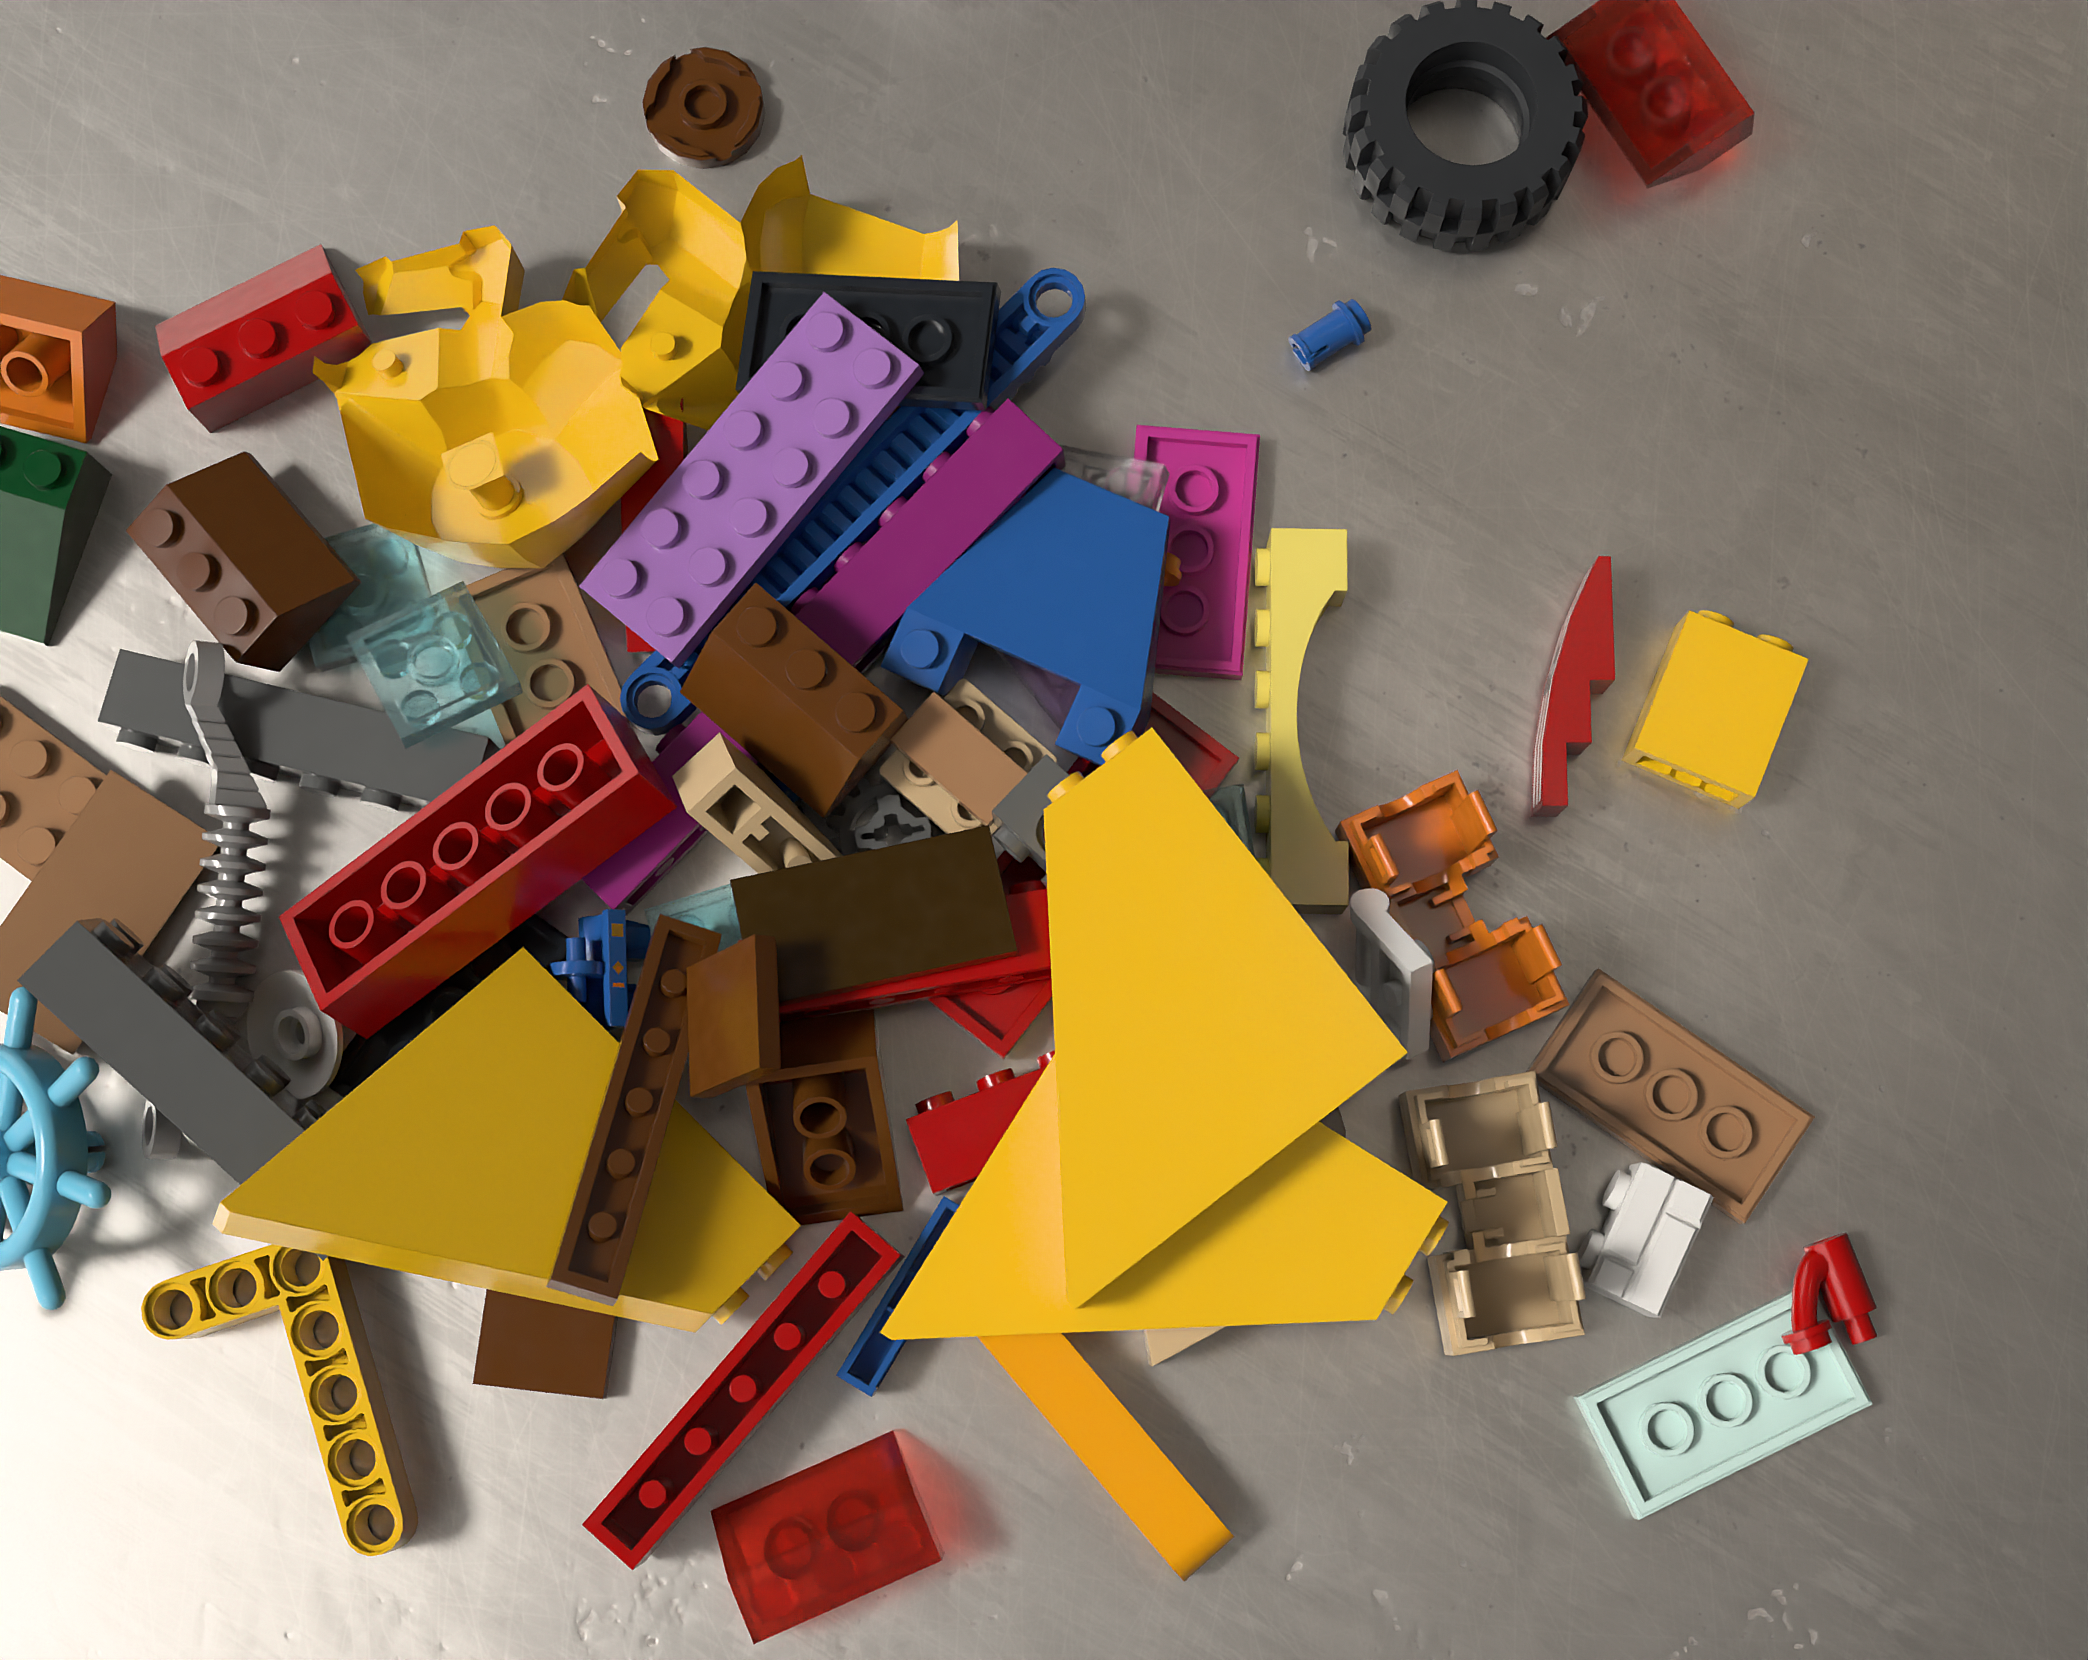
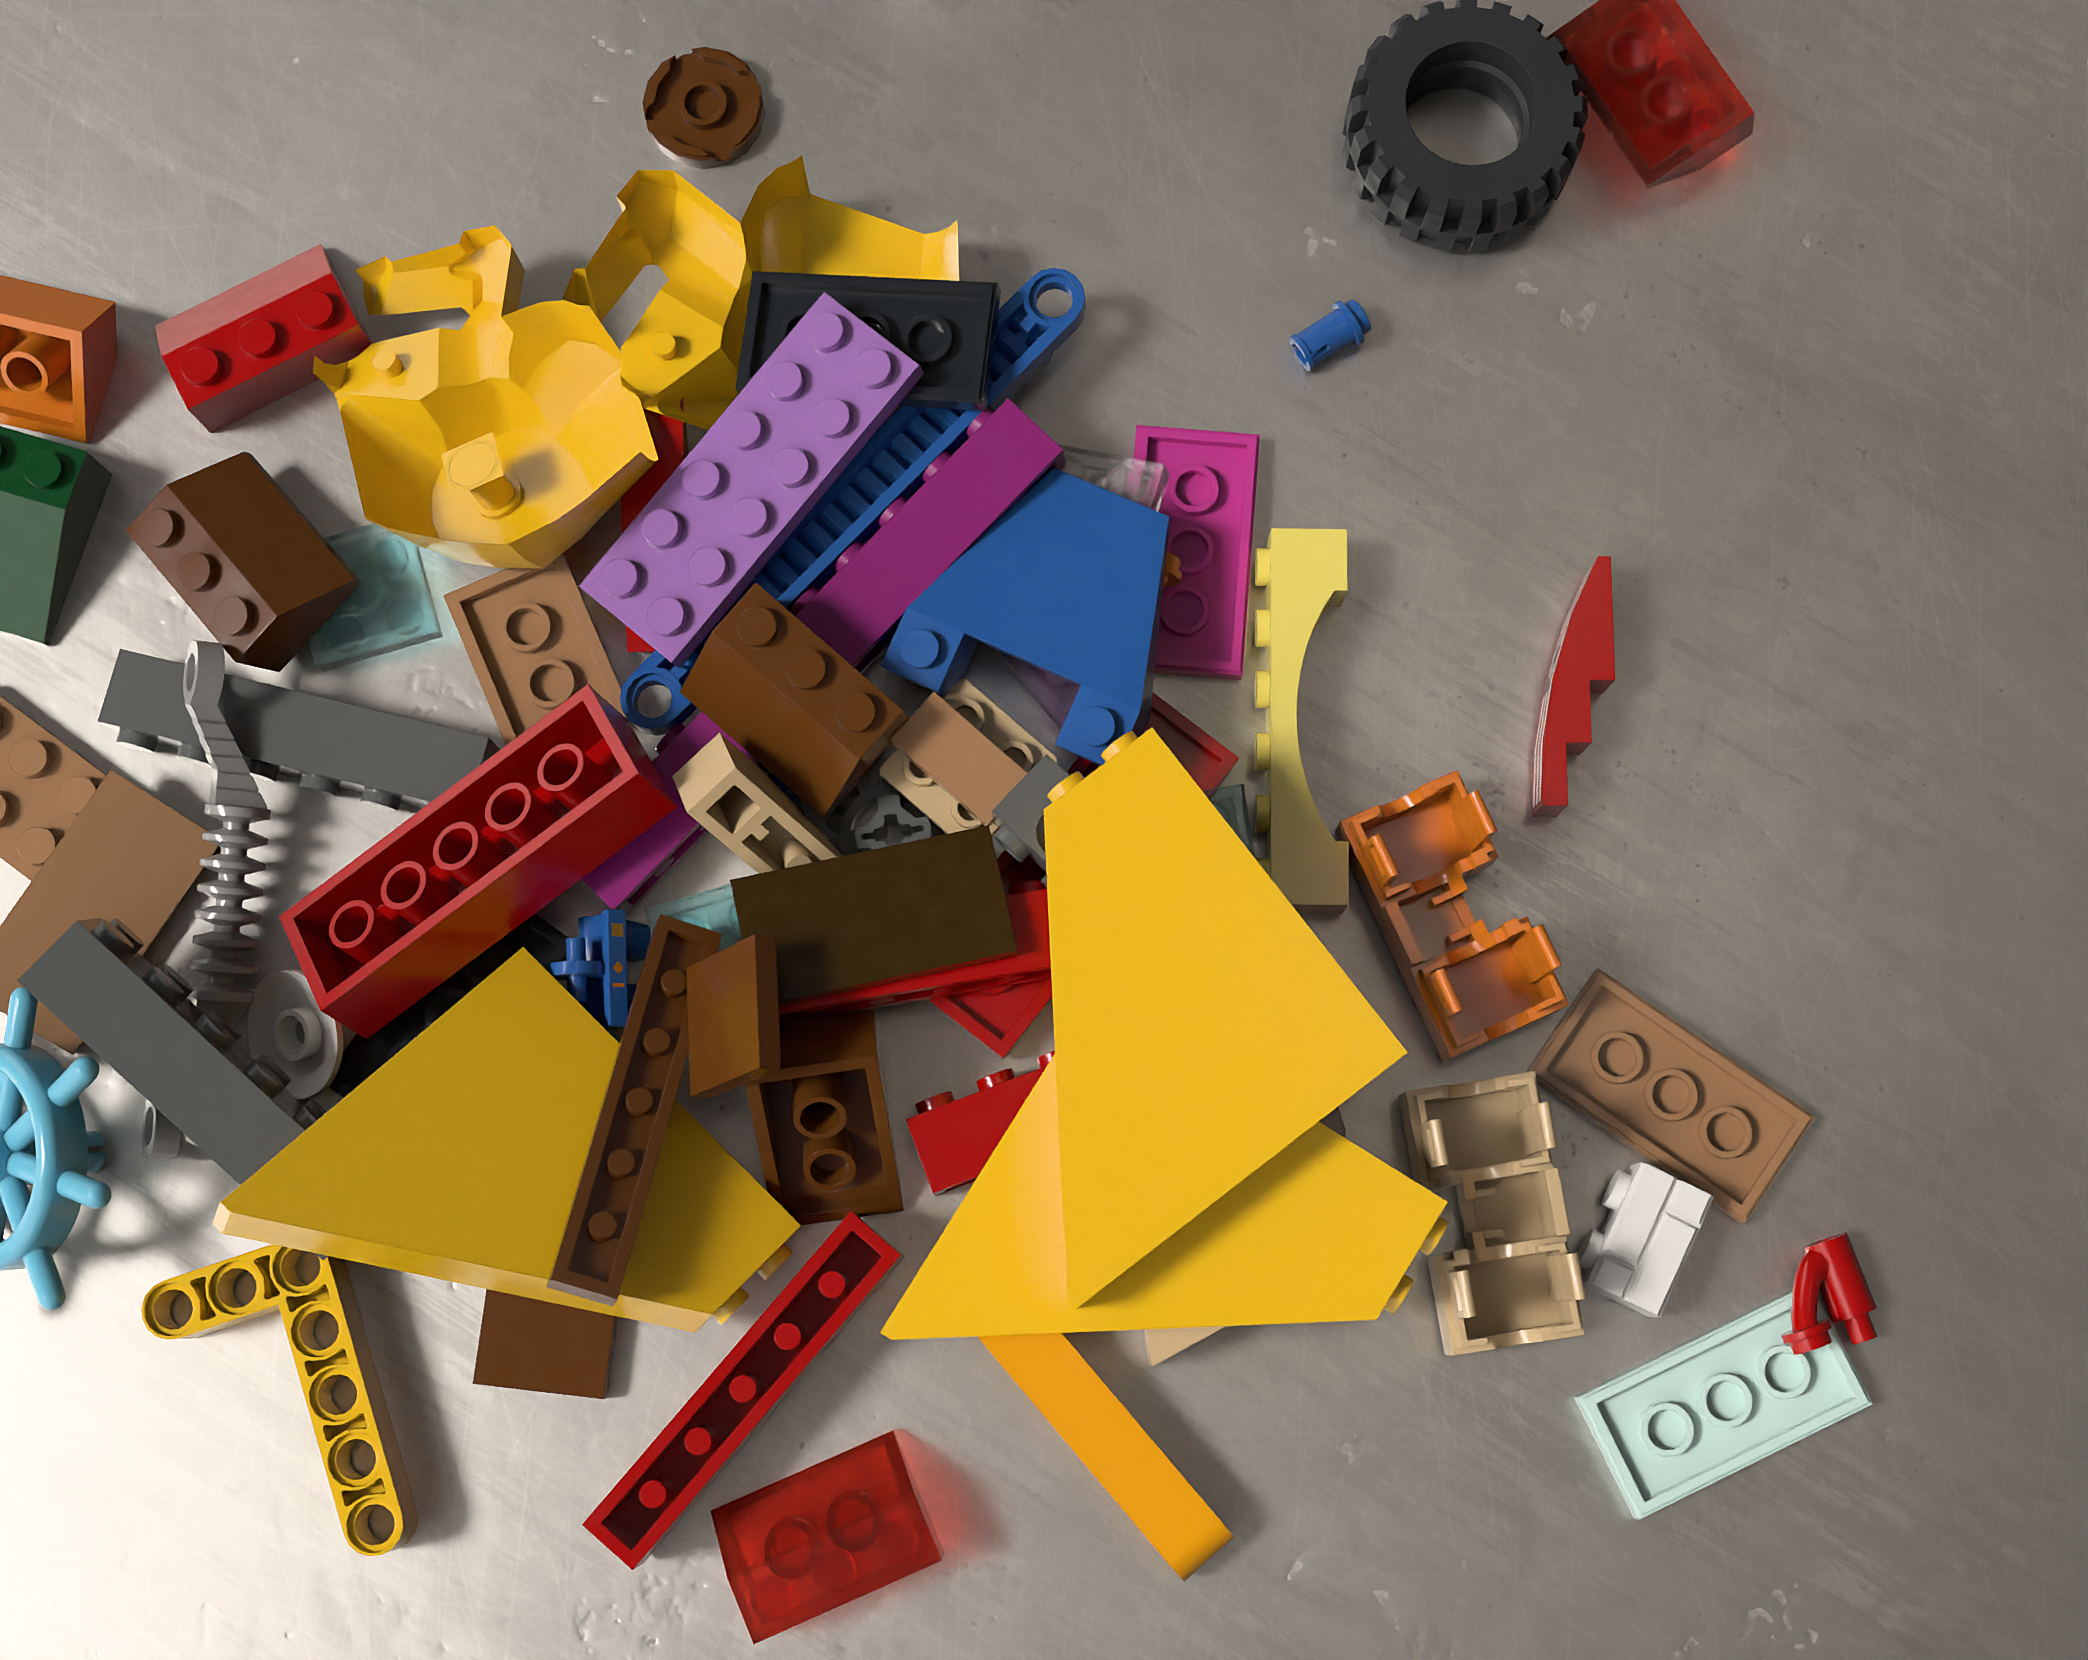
clear light blue plate [346,581,523,749] -> none
blue piece [836,1196,960,1397] -> none
white plate [1349,888,1435,1060] -> none
yellow brick [1621,610,1809,809] -> none

